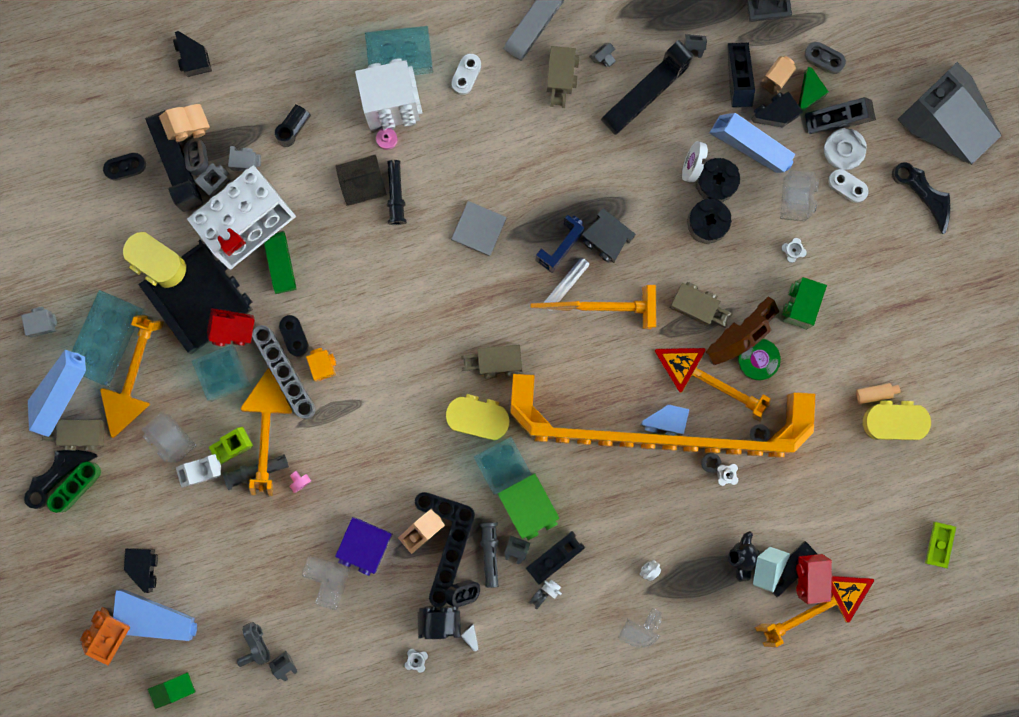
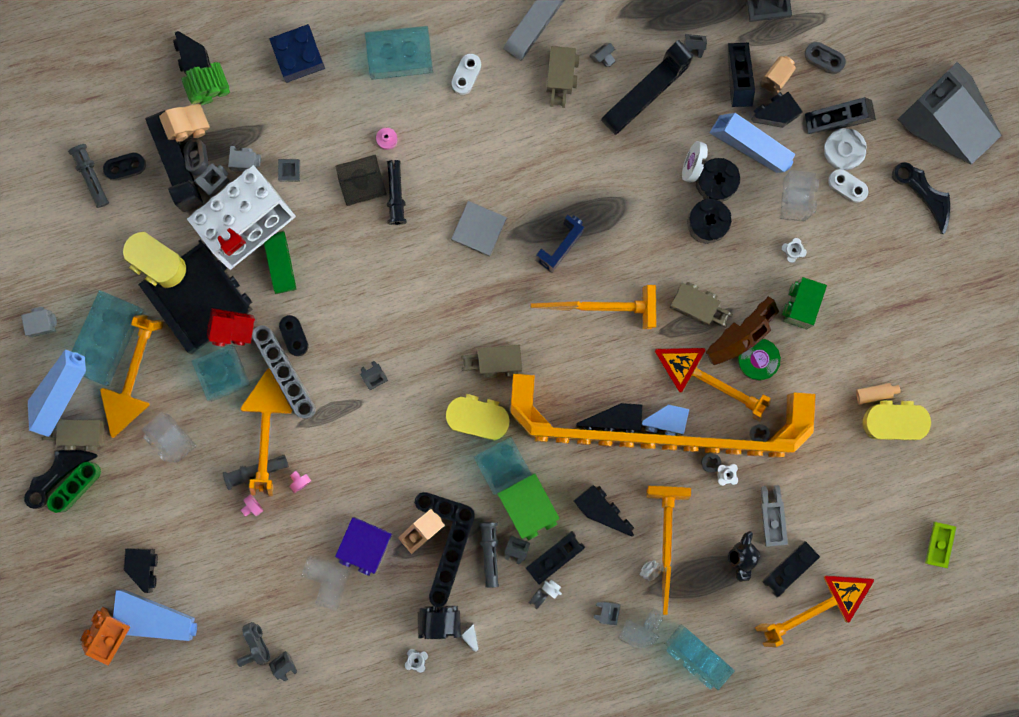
green slope [148,672,196,709] -> none
white brick [176,454,221,488] -> none
lime brick [209,427,253,465] -> none
black piece [275,104,311,147] -> none
light orange brick [306,348,337,382] -> none
white brick [355,59,423,131] -> none
black plate [445,580,480,607] -> none
white axle [544,258,589,311] -> none
dark grey hips [581,208,636,263] -> none
light aqua slope [753,547,790,592] -> none
brick [796,554,832,604] -> none
green slope [798,67,829,111] -> none
none -> dark grey pin [68,144,109,208]
none -> bright green brick [181,62,230,105]
none -> bright pink tile [241,494,263,516]
none -> dark blue brick [269,24,325,83]
none -> dark grey tile [278,159,300,182]
none -> dark grey tile [360,361,388,390]
none -> black slope [573,485,634,537]
none -> black slope [576,403,643,433]
none -> dark grey tile [594,602,621,625]
none -> light orange piece [646,486,691,615]
none -> clear light blue brick [664,624,735,690]
none -> light grey hinge [761,485,788,547]

